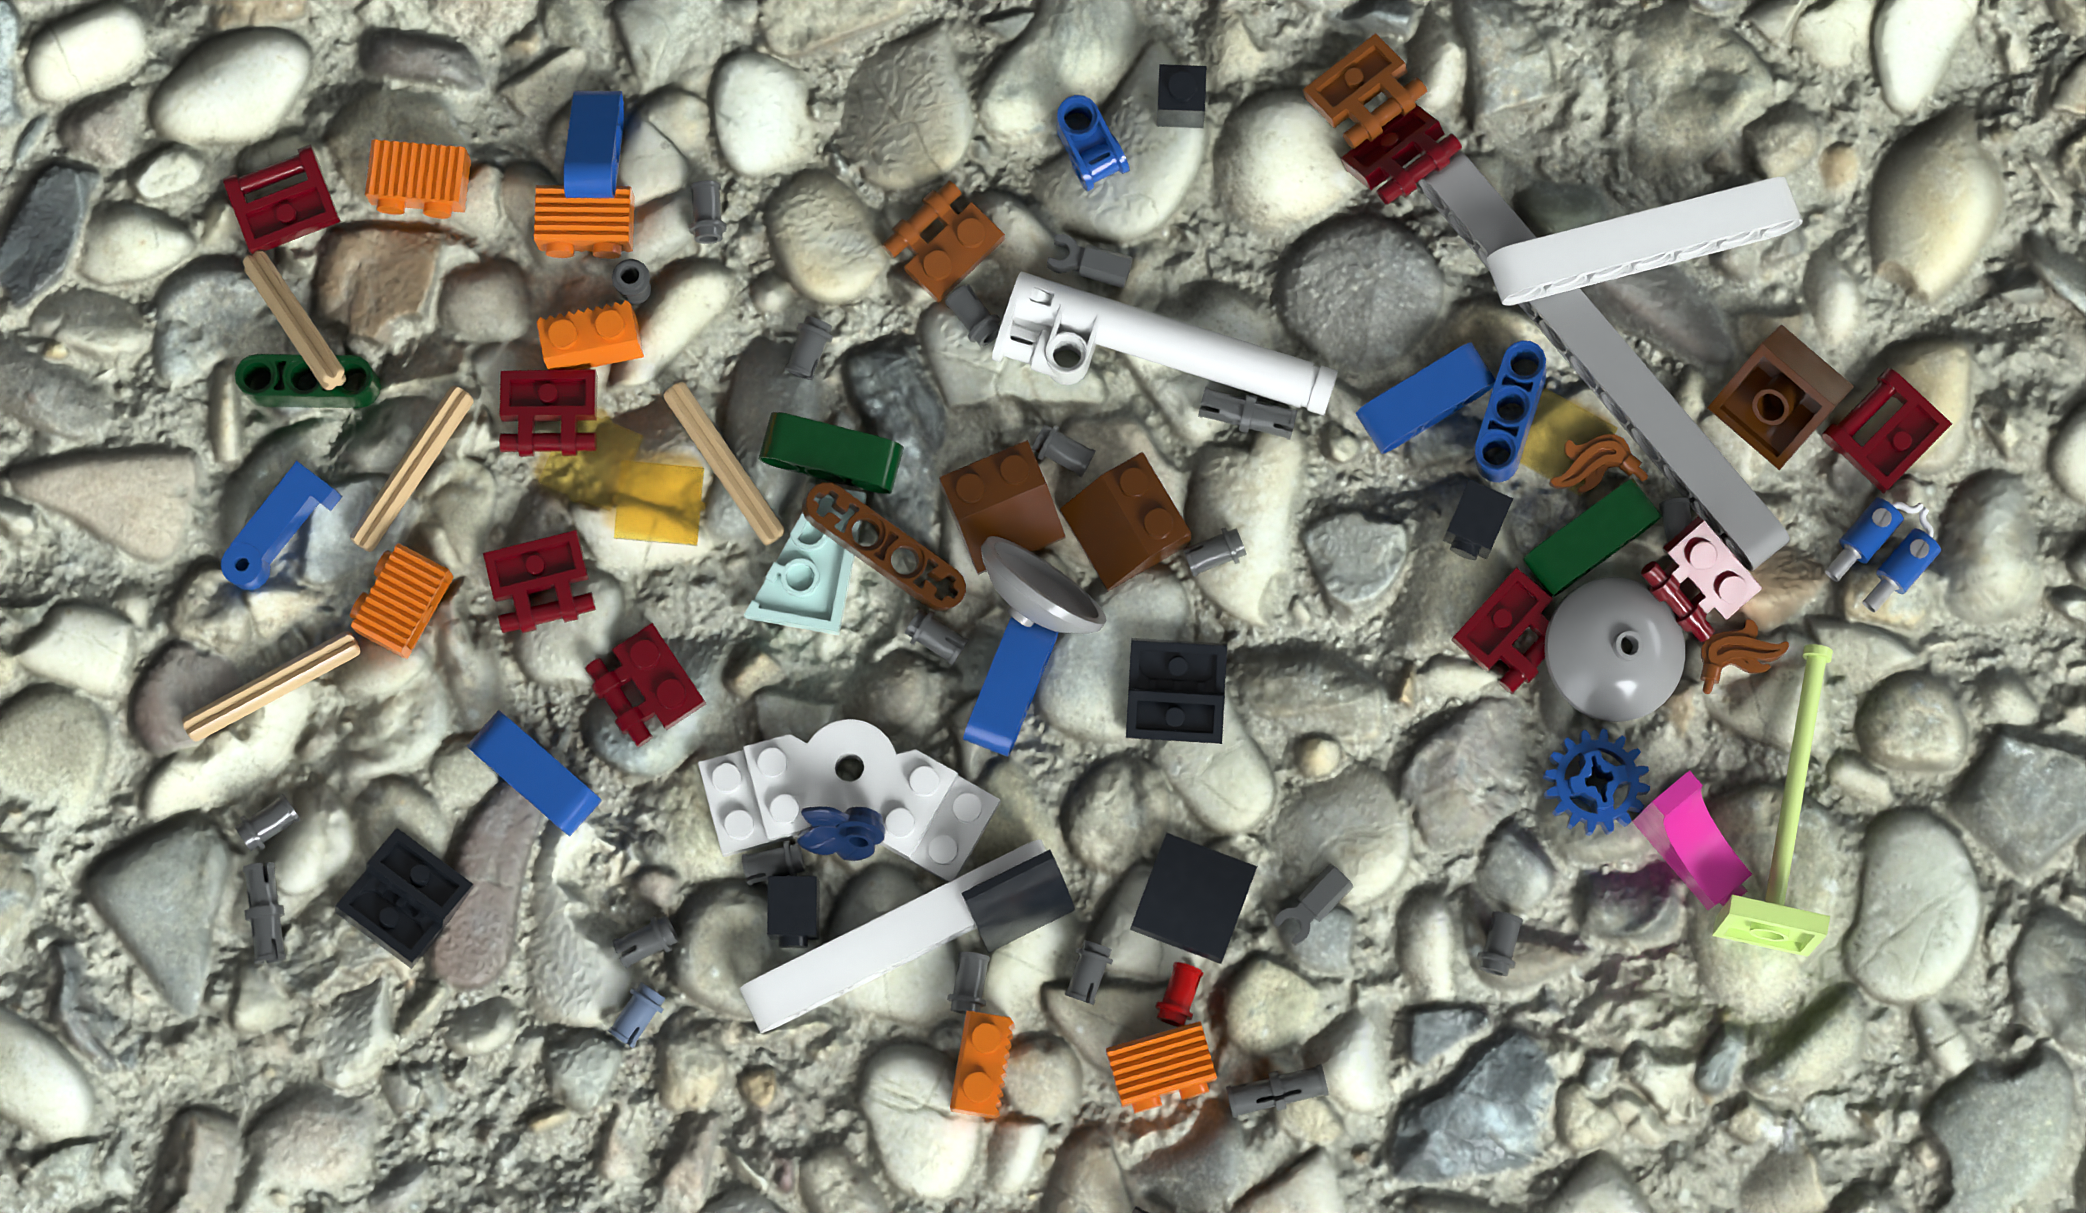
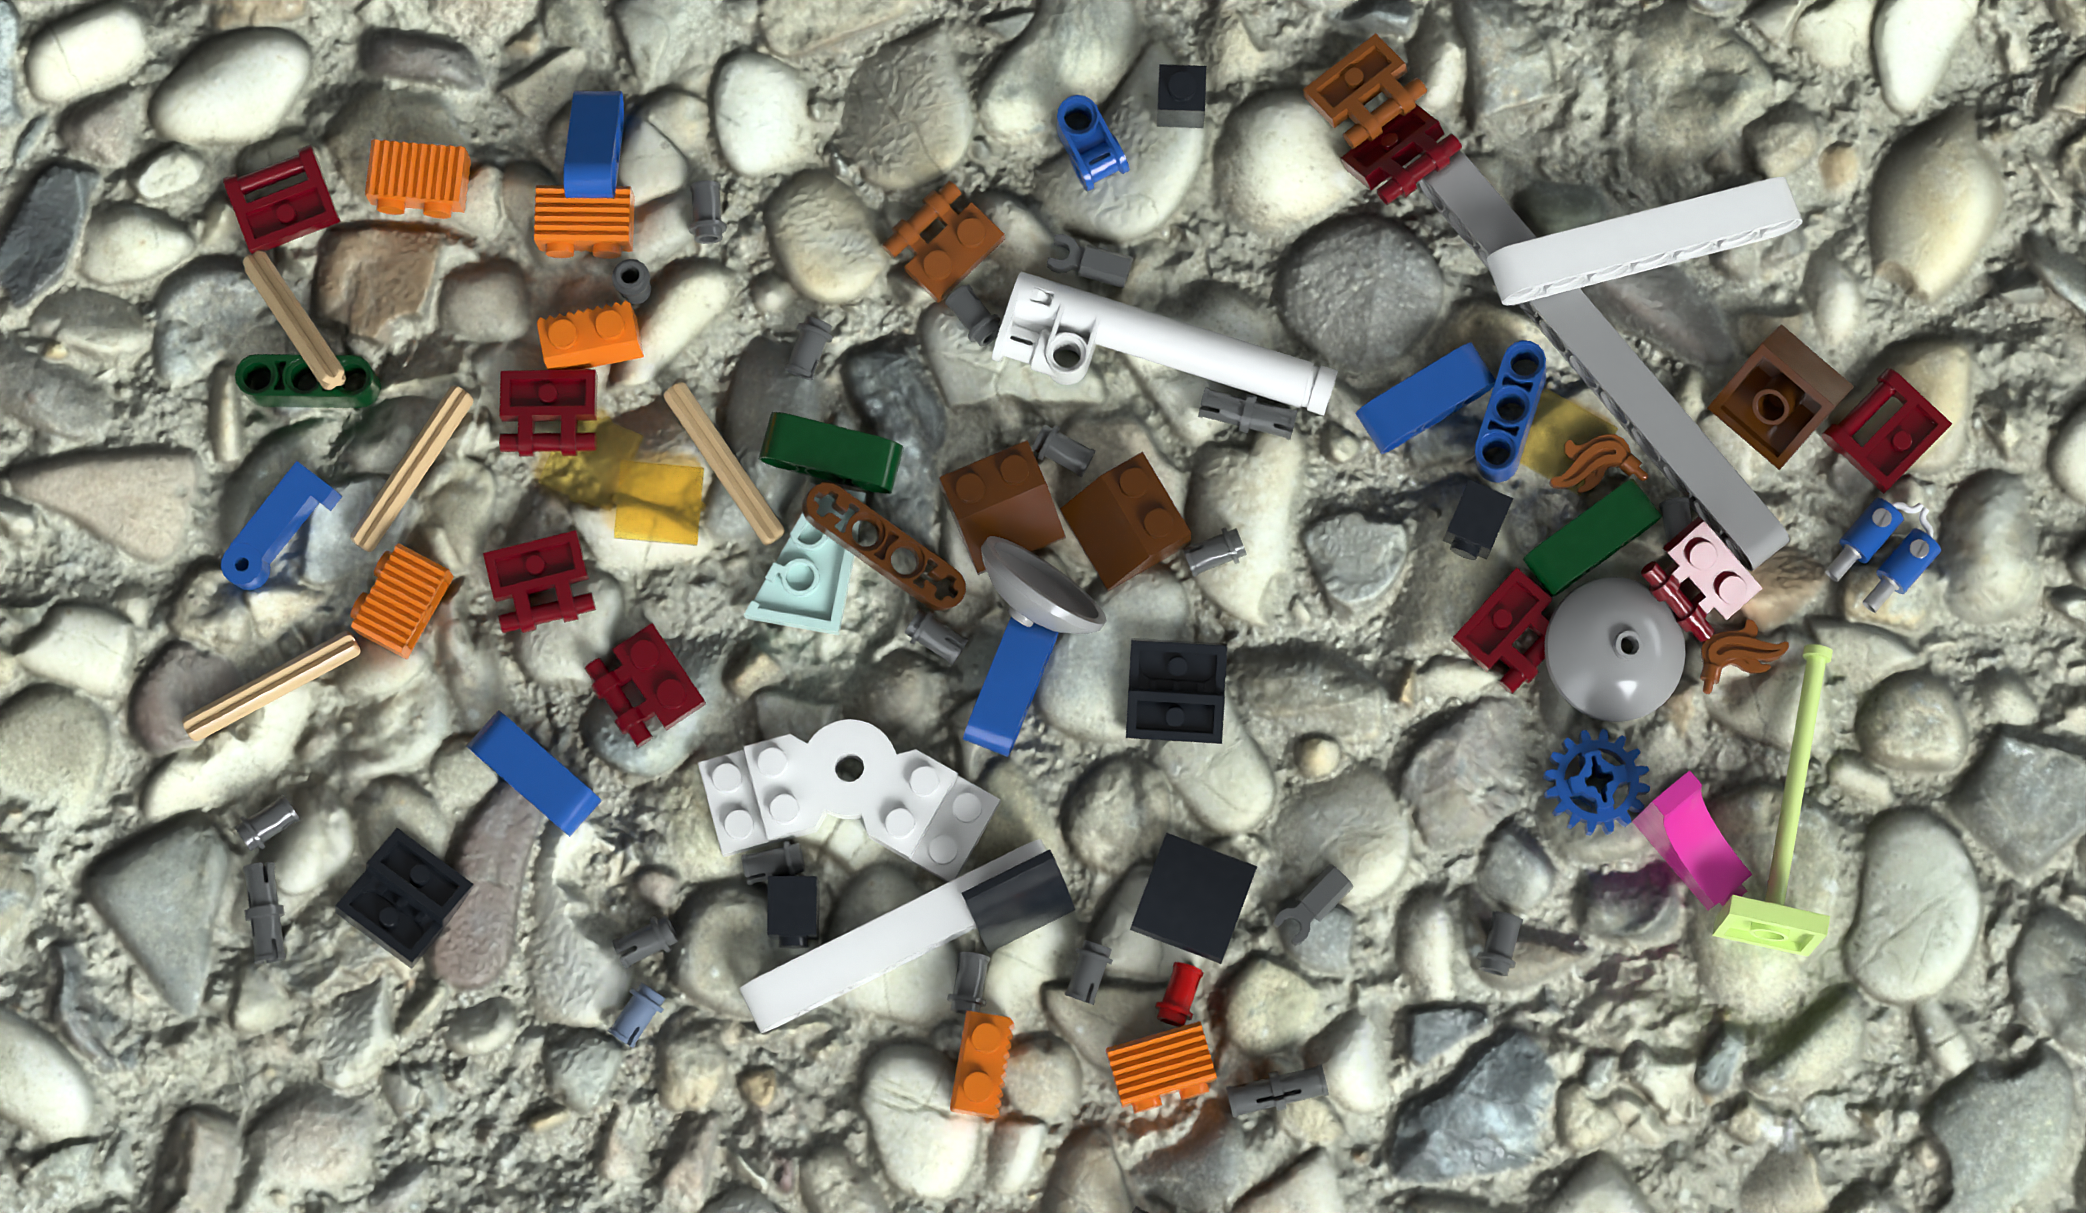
dark blue plate [797,806,886,861] -> none

